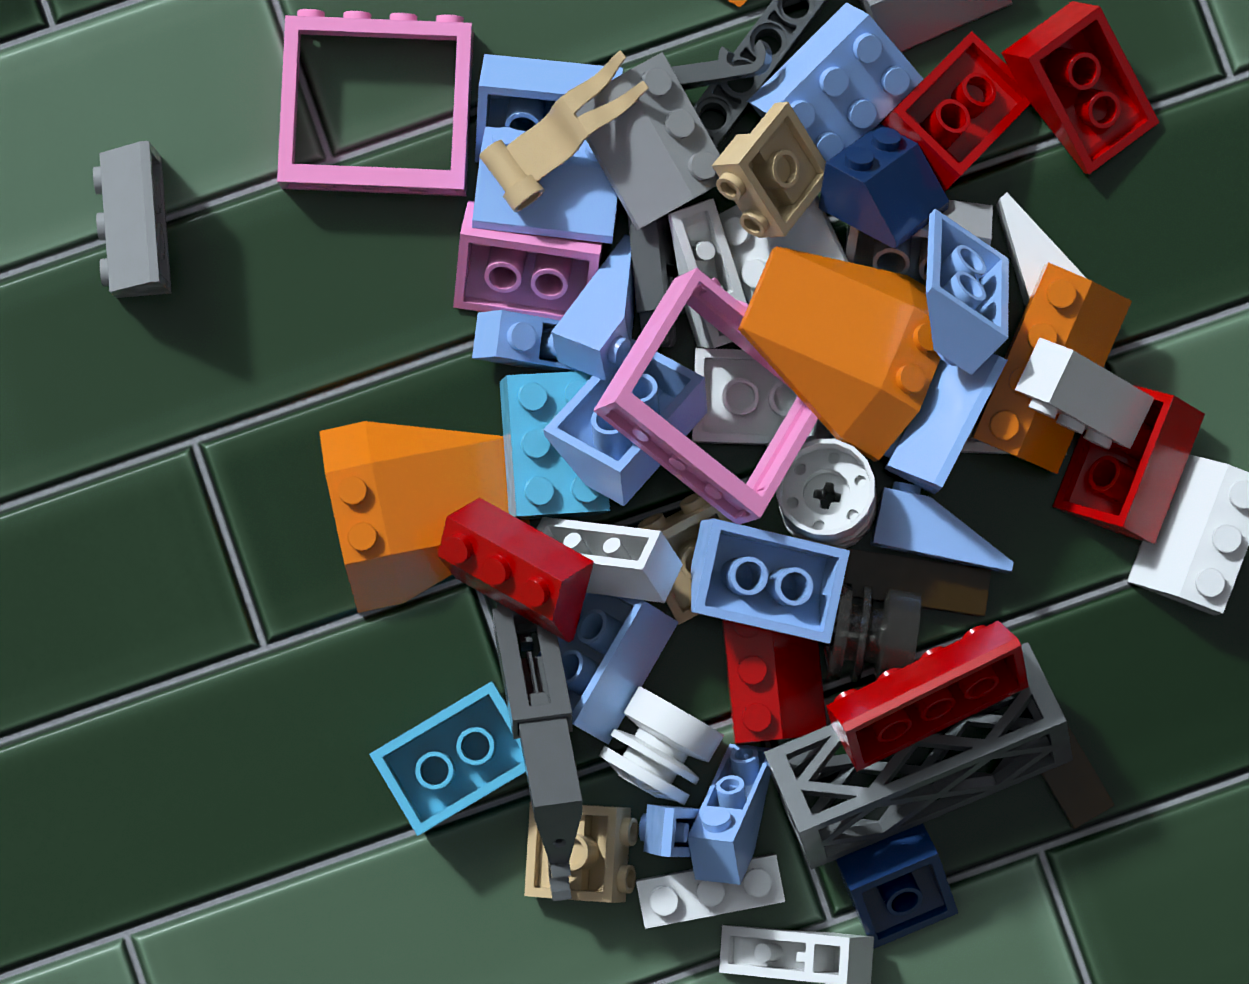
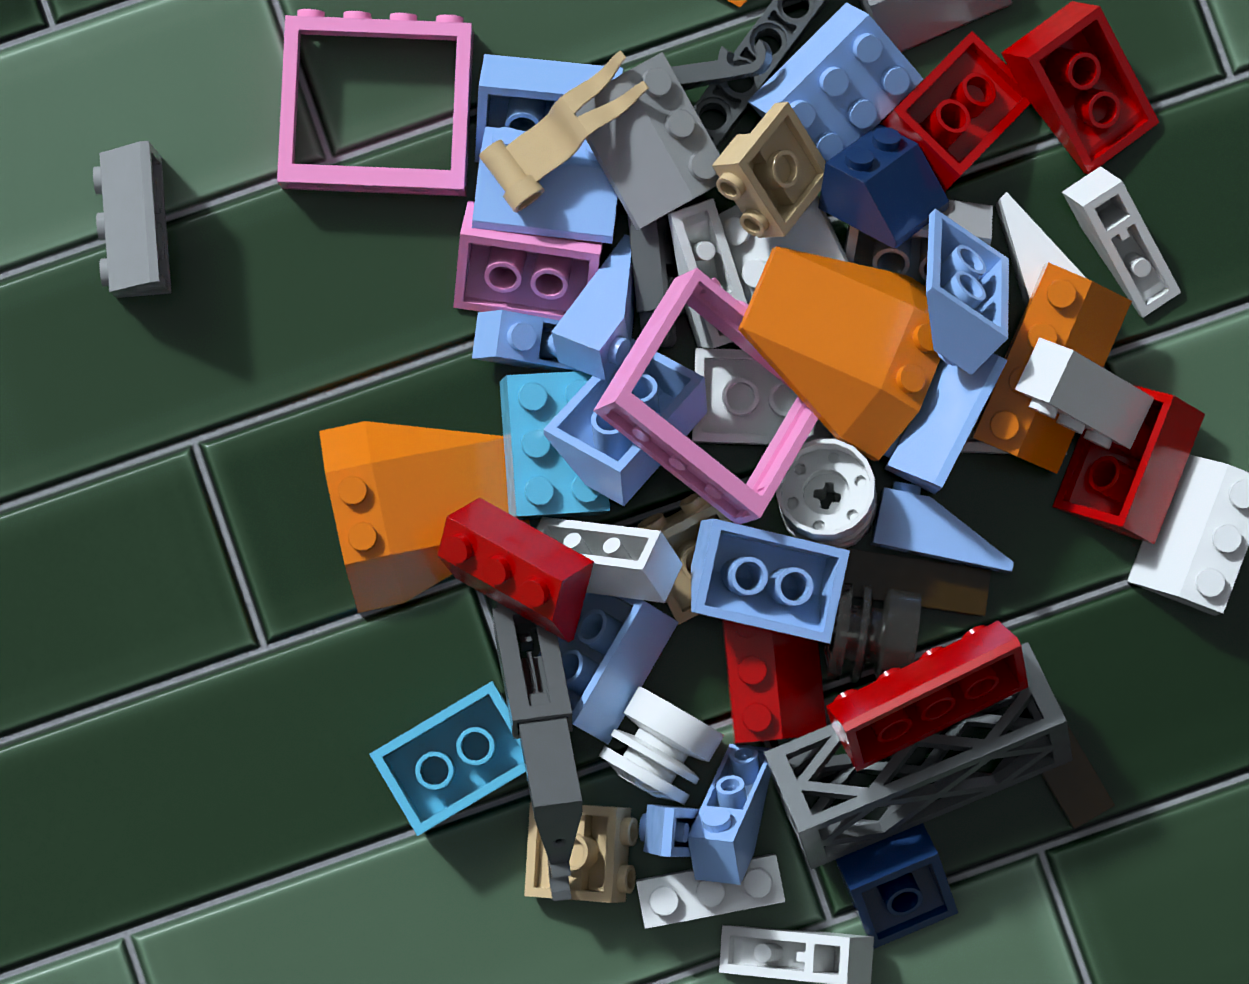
none -> white slope [1062,166,1181,318]

